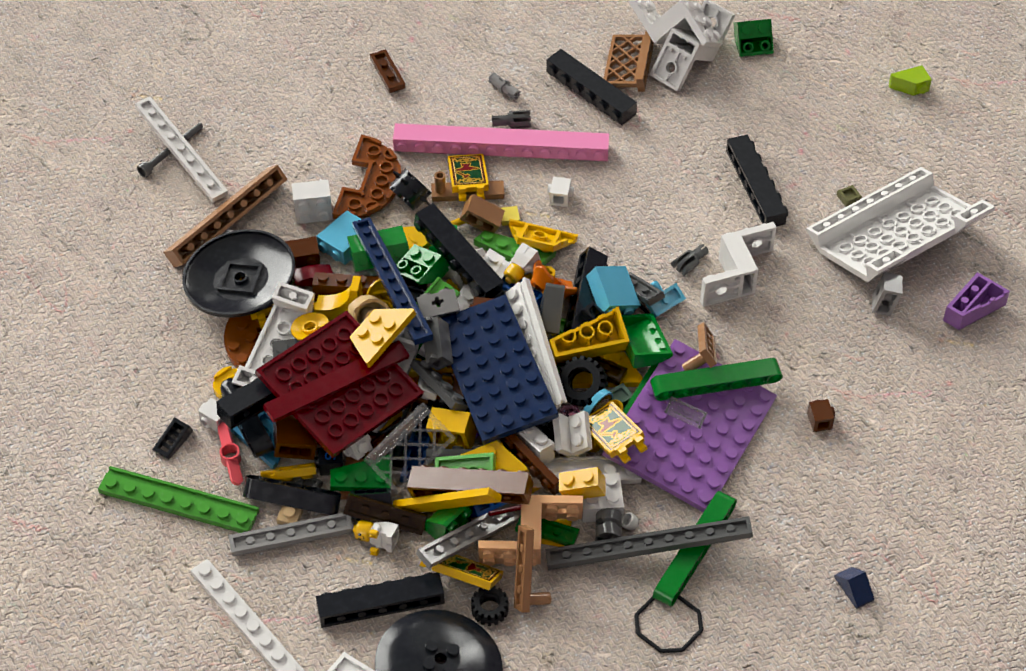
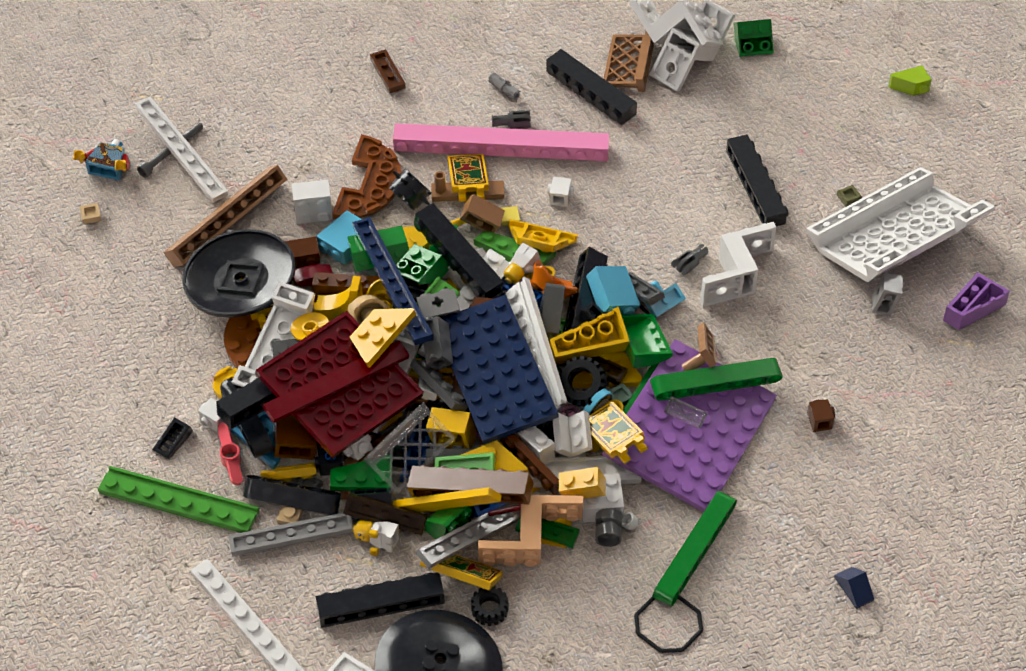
medium nougat piece [514,525,551,613] -> none
dark grey plate [545,516,753,570] -> none
none -> torso [73,139,131,181]
none -> tan plate [80,203,101,225]

